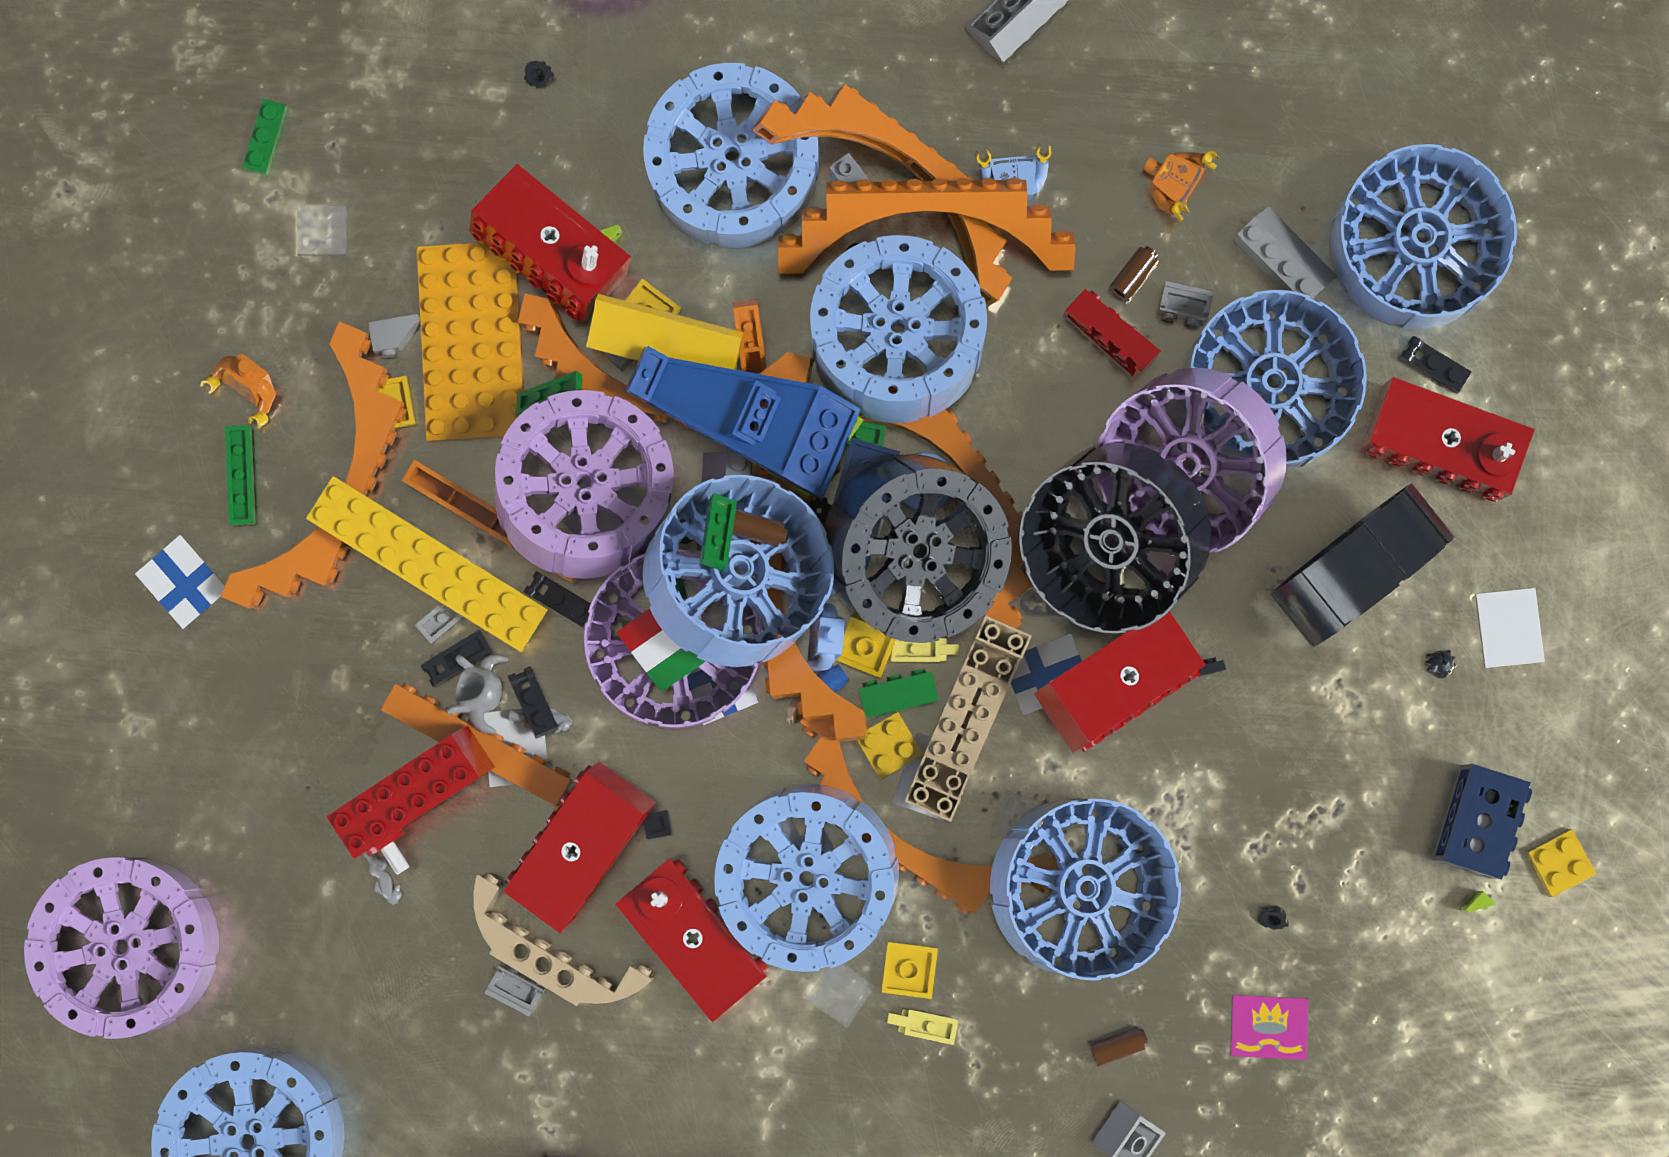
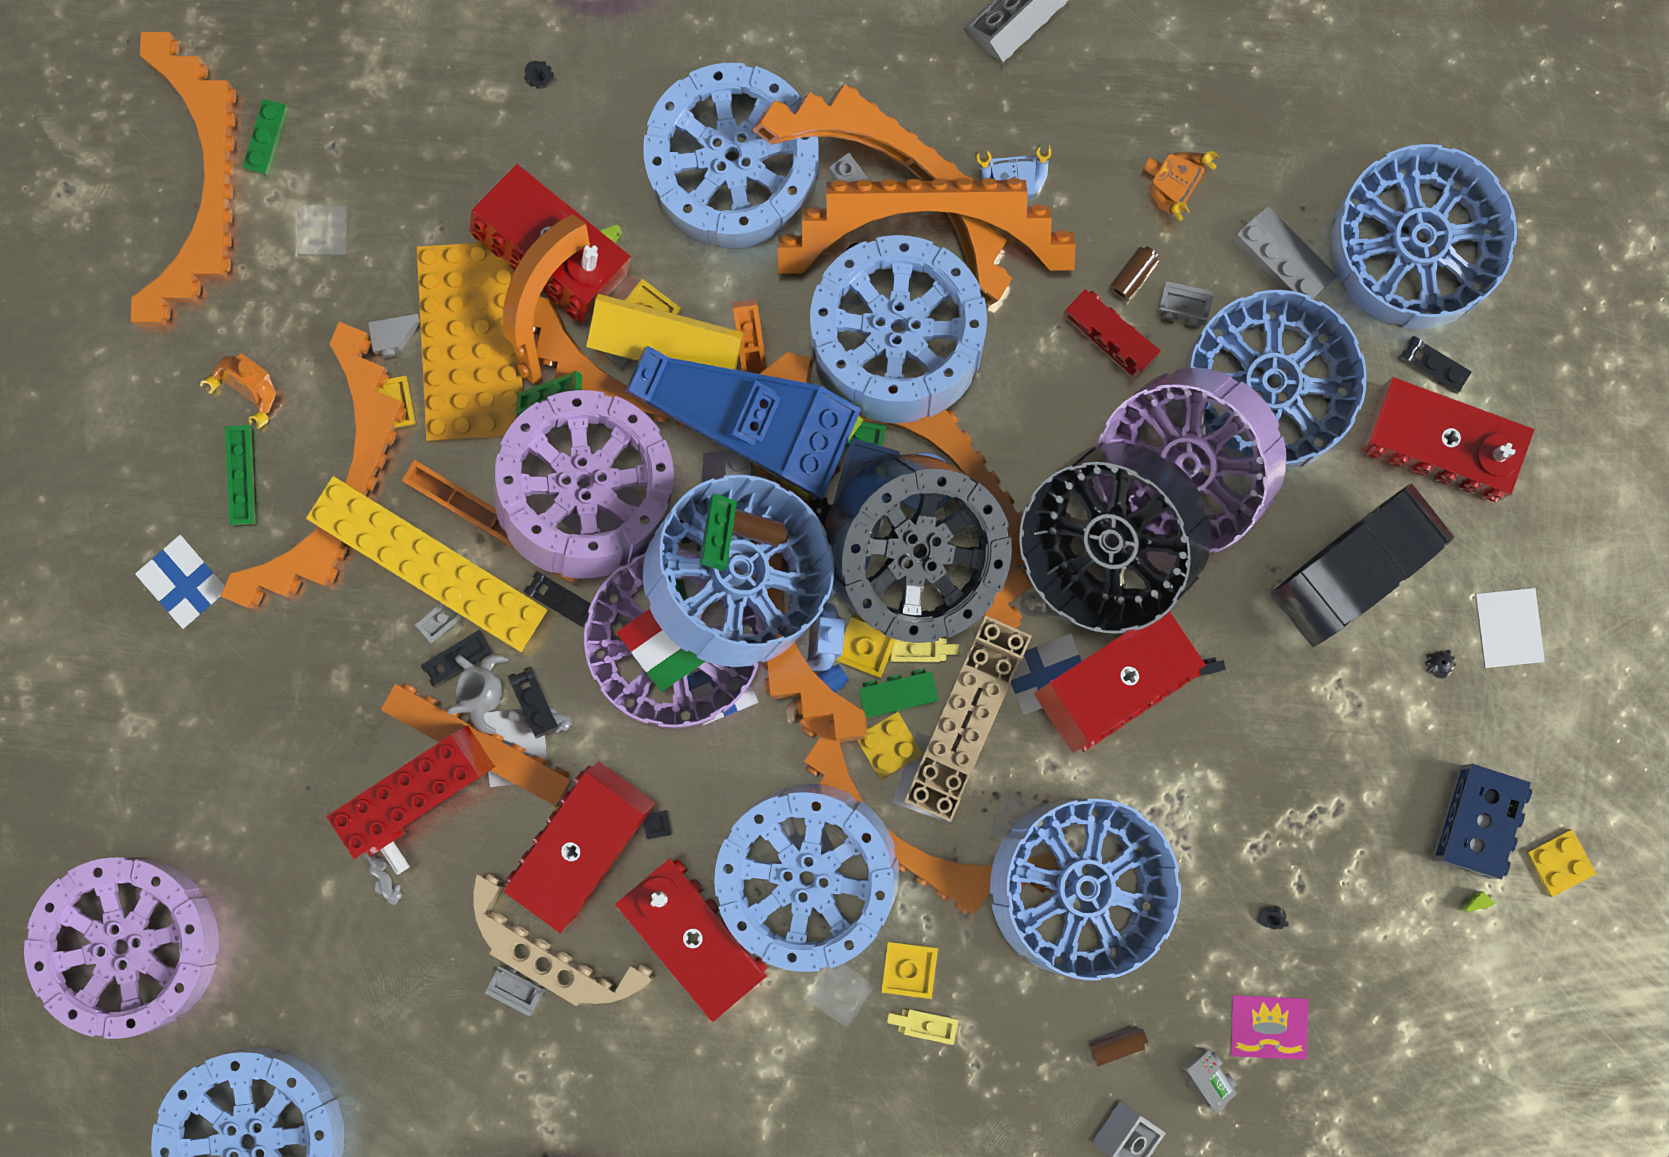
none -> orange arch [131,32,236,327]
none -> orange arch [503,214,590,384]
none -> light grey slope [1180,1049,1237,1113]

